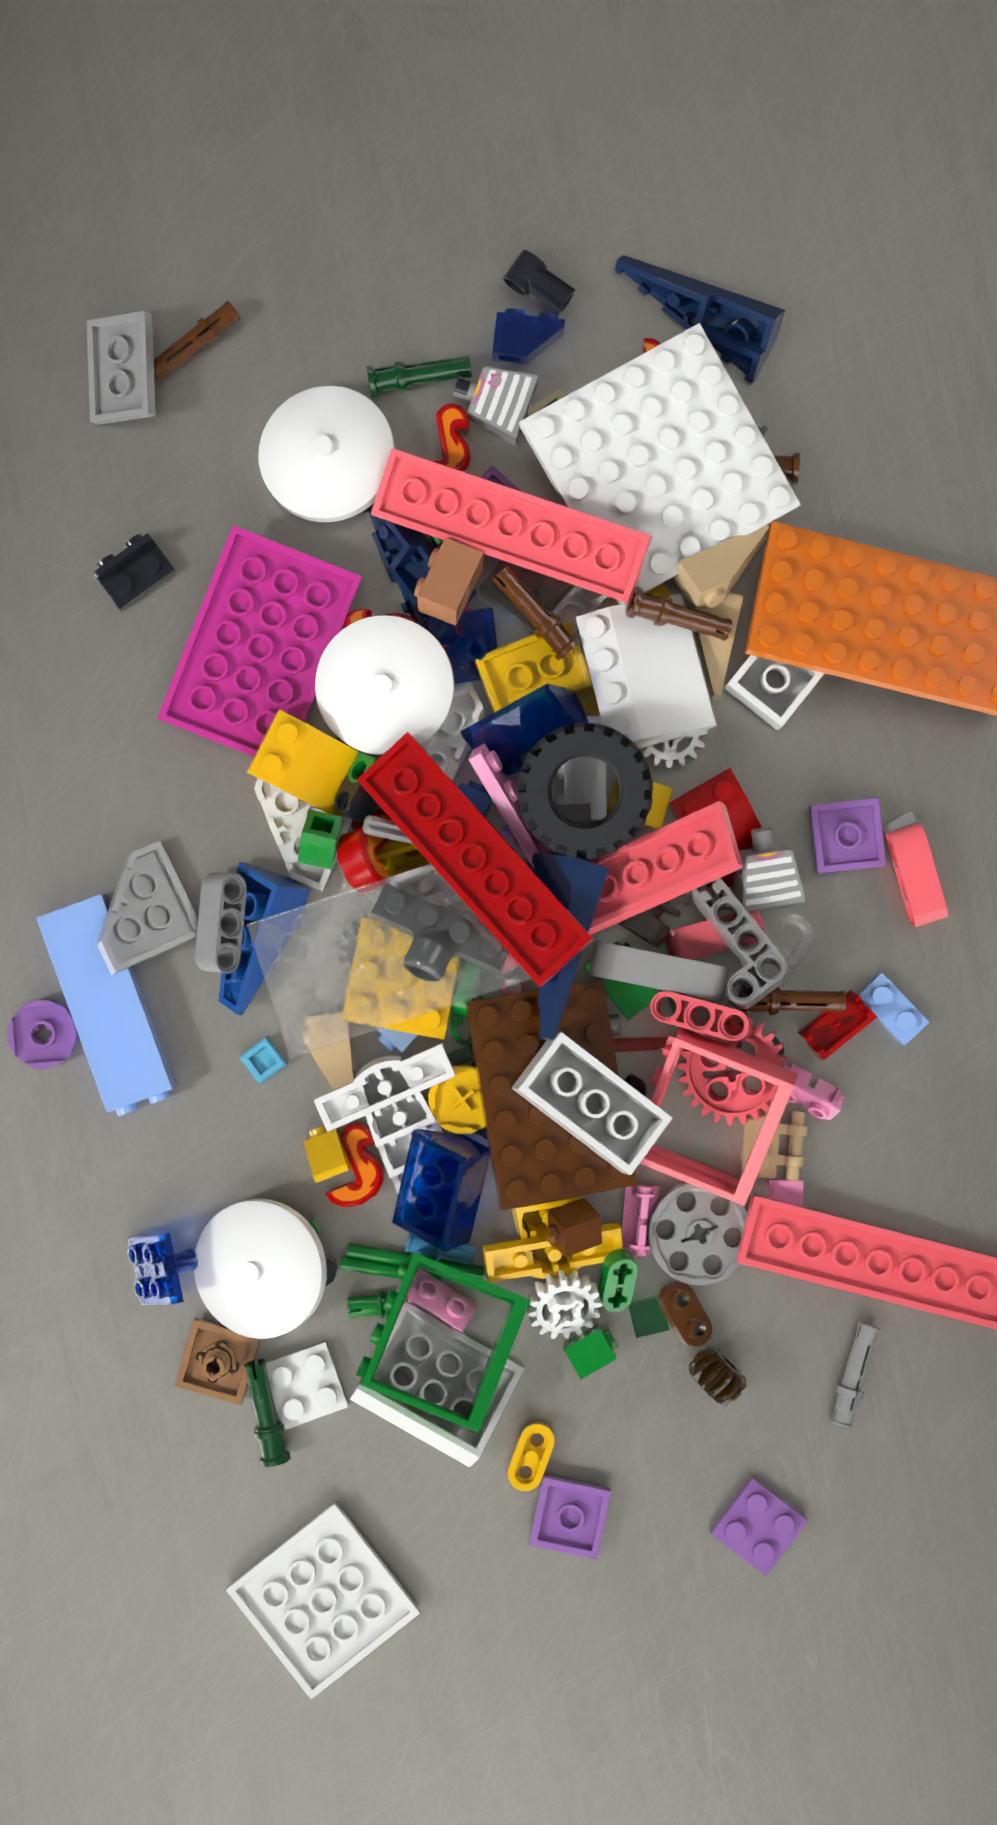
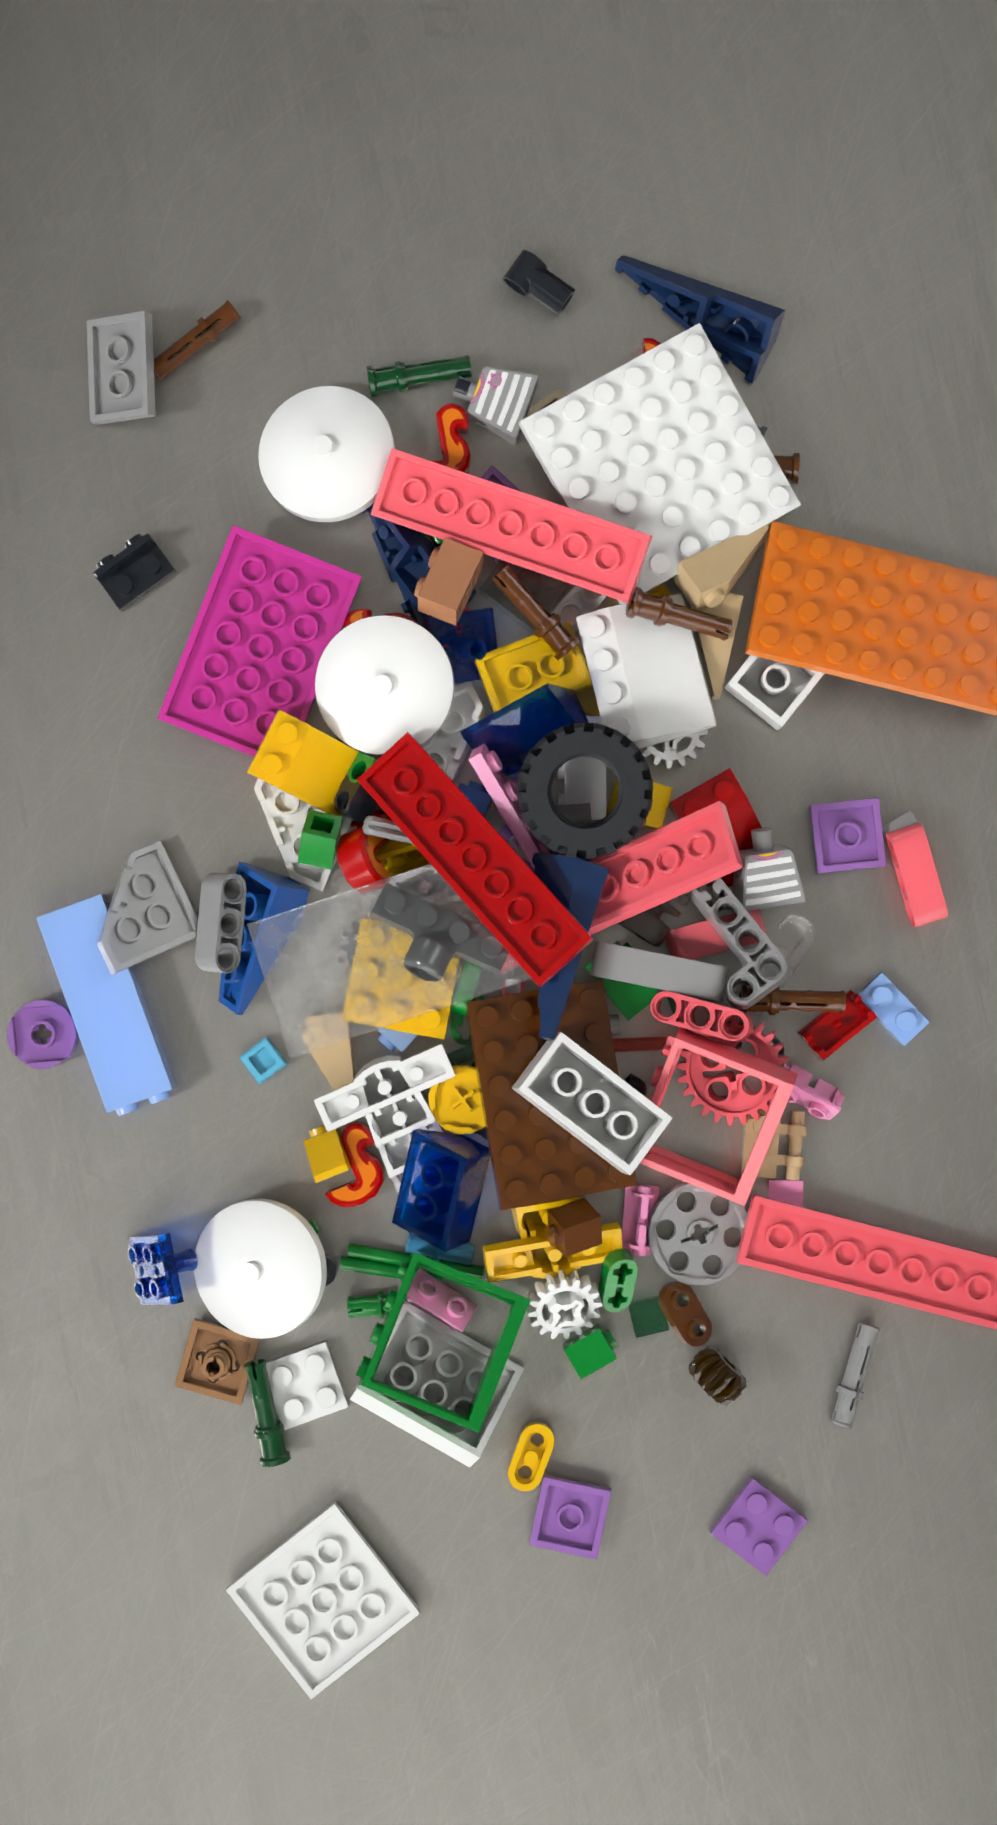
clear blue slope [492,308,565,365] -> none

